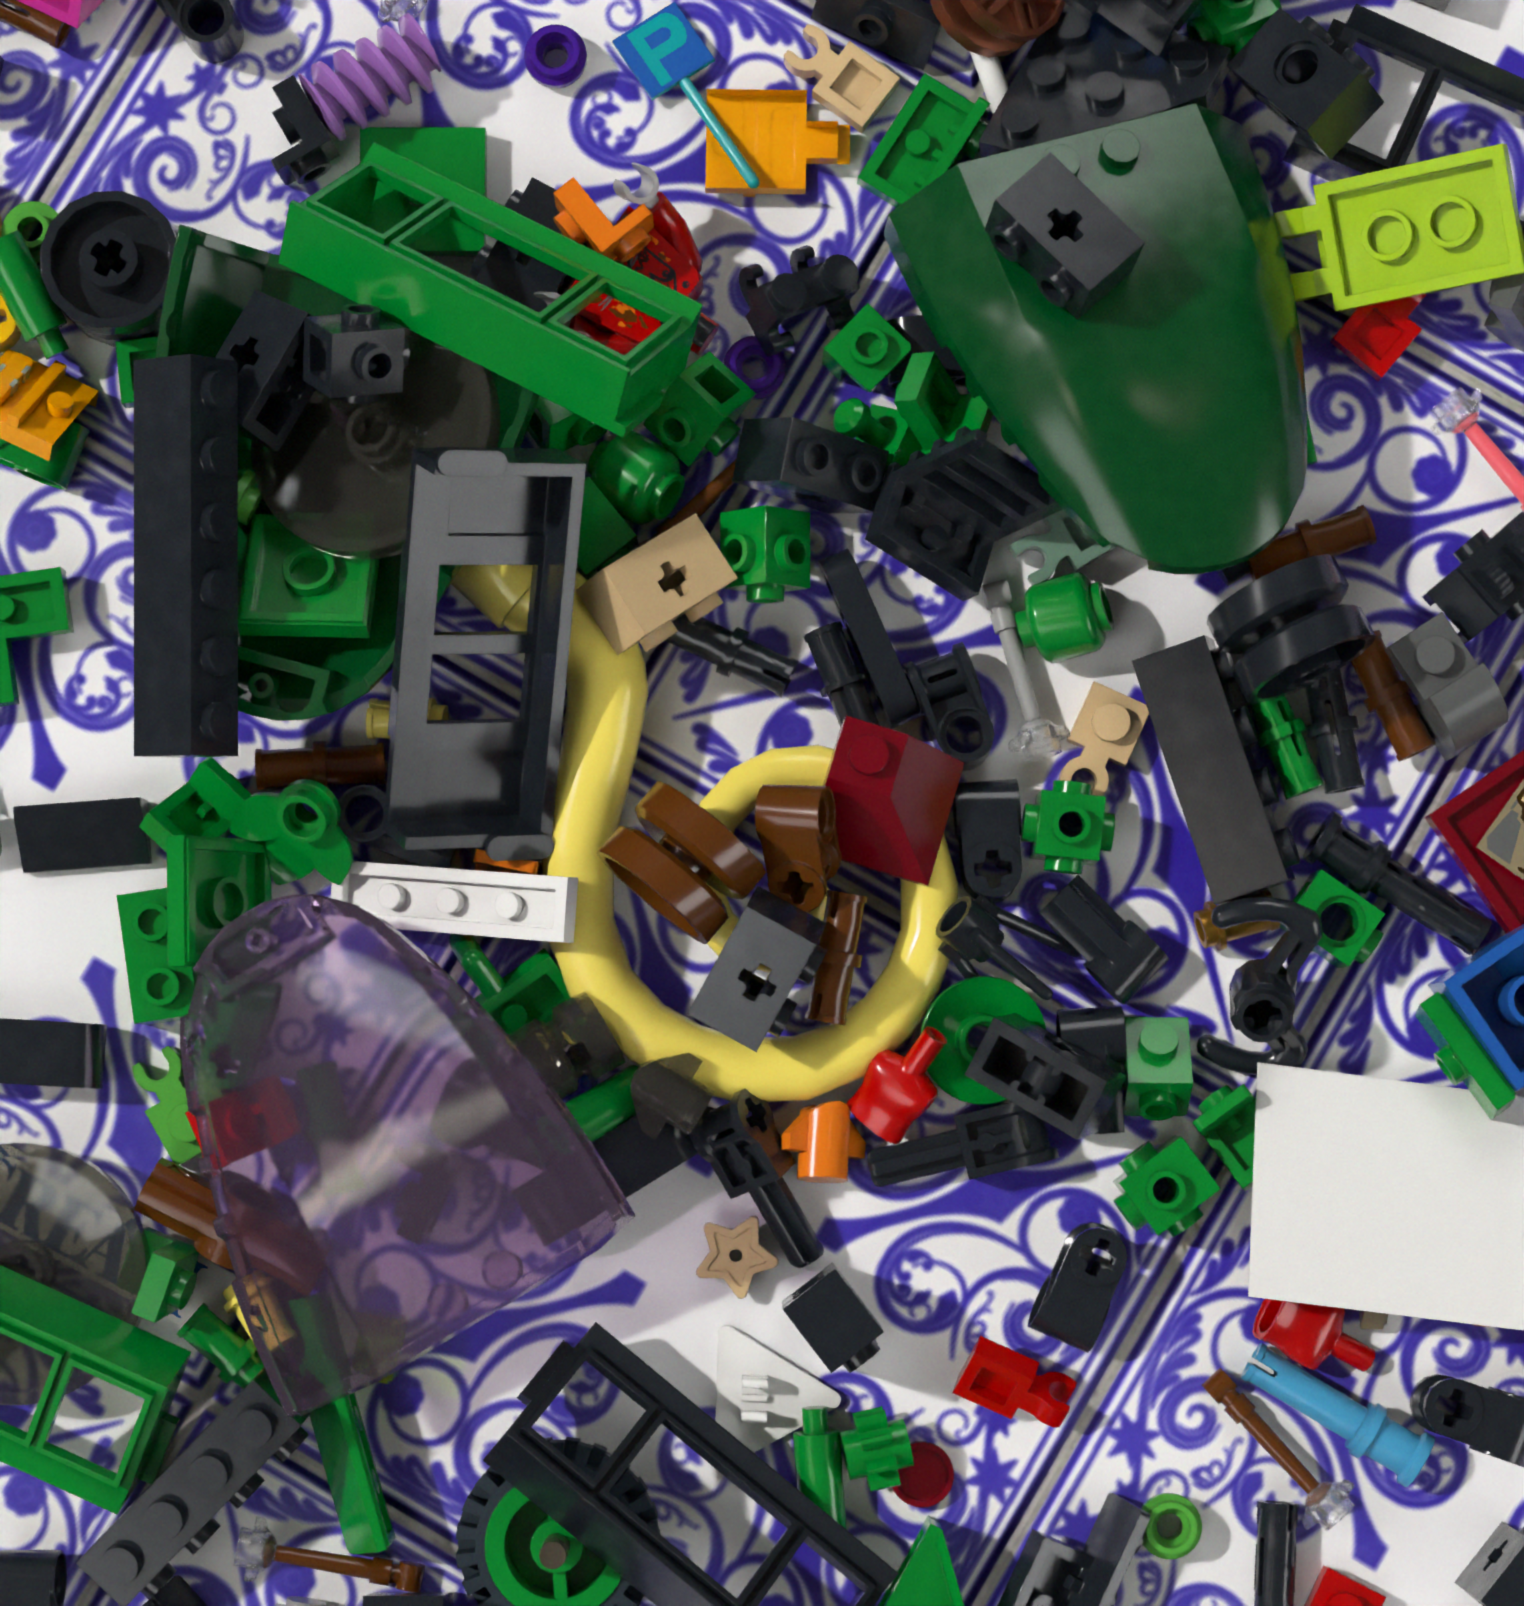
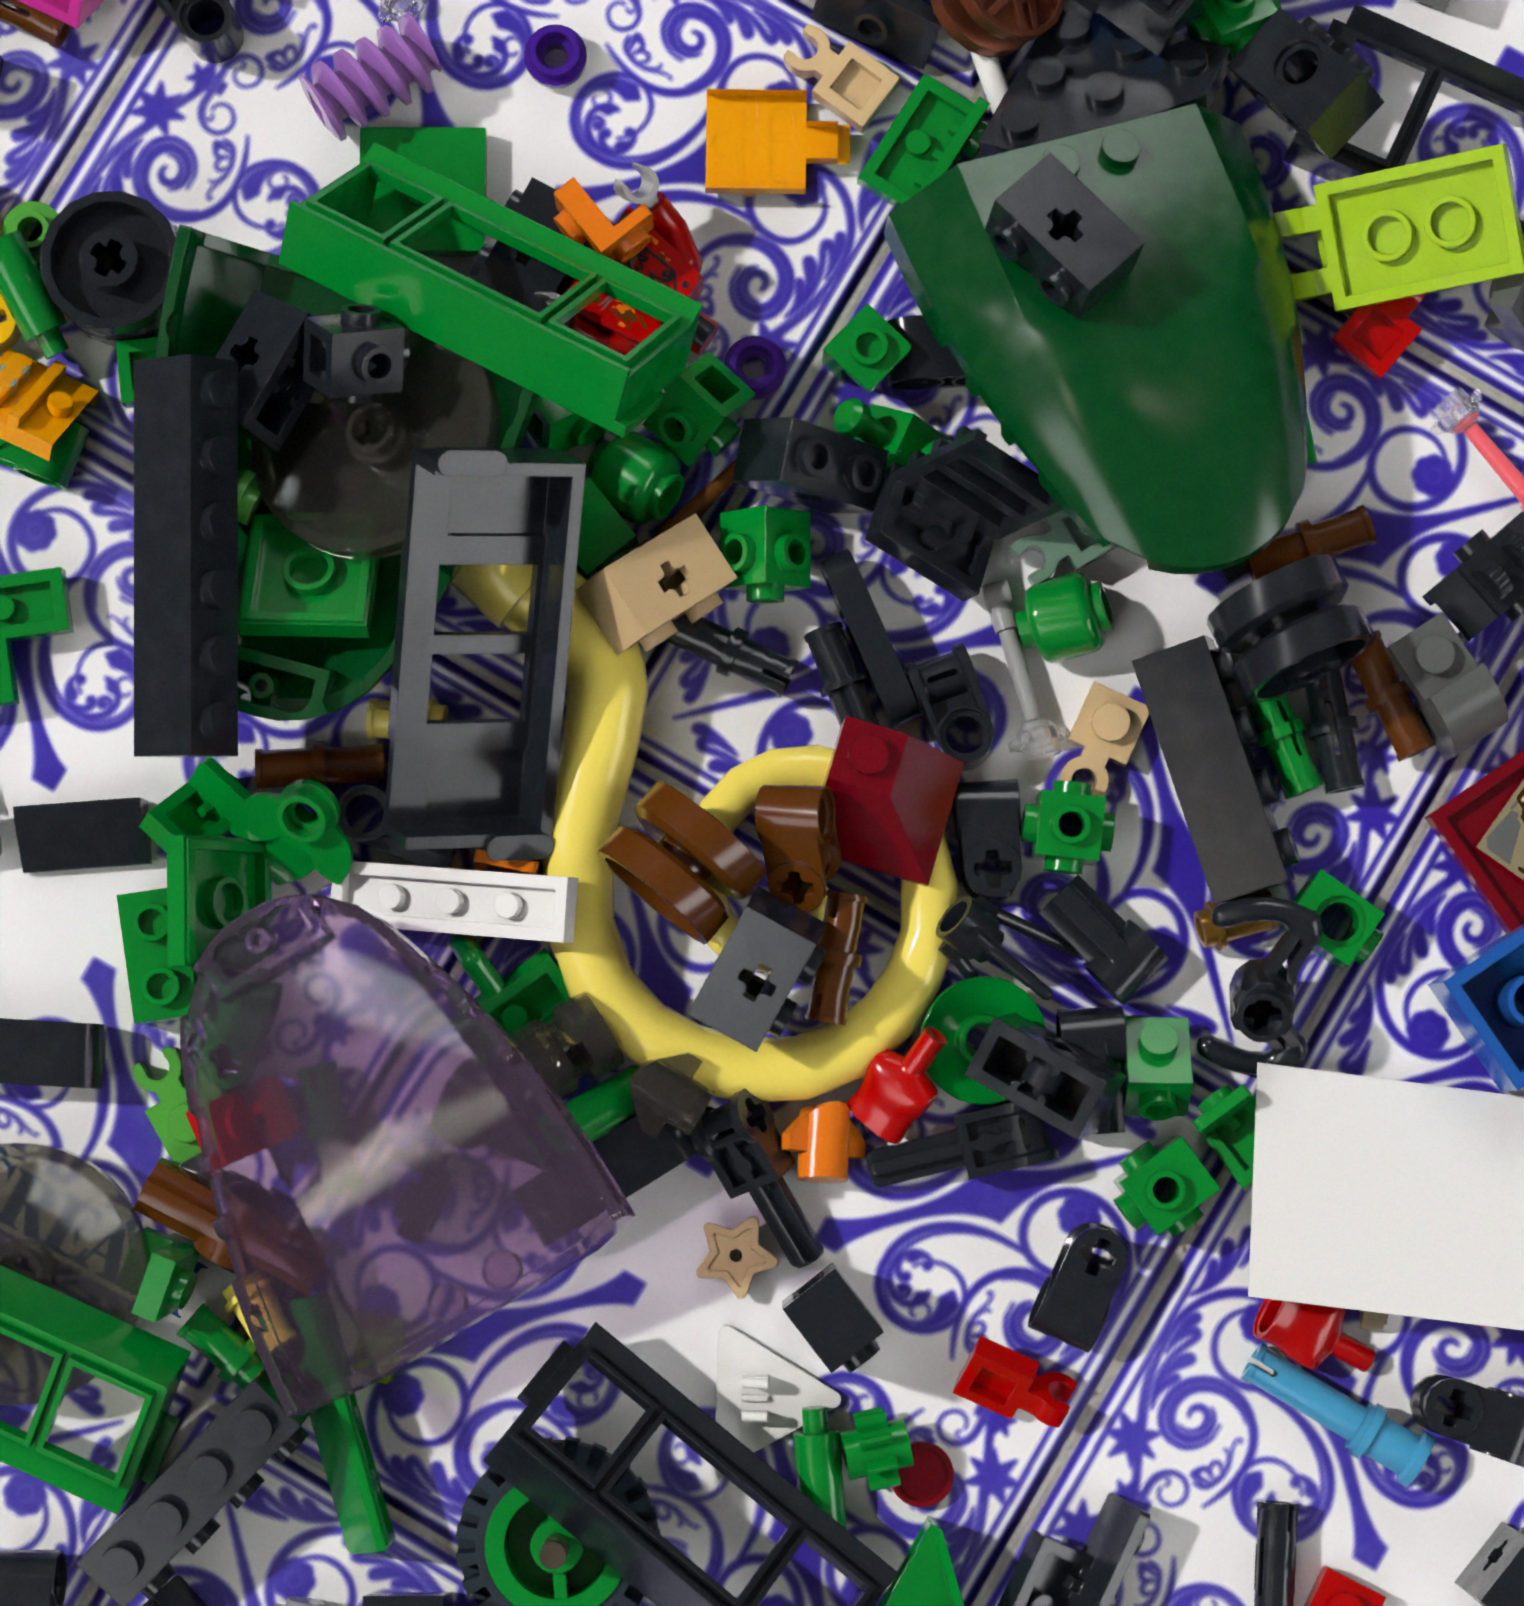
reddish brown piece [233,1516,425,1592] -> none
black bracket [271,75,340,185] -> none
piece [612,1,760,188] -> none
black piece [739,245,860,357] -> none
green bracket [894,351,994,451] -> none
bright green plate [1141,1493,1202,1559] -> none
reddish brown piece [1201,1368,1354,1531] -> none
black pin [1303,811,1492,955] -> none
green plate [1415,992,1516,1120] -> none

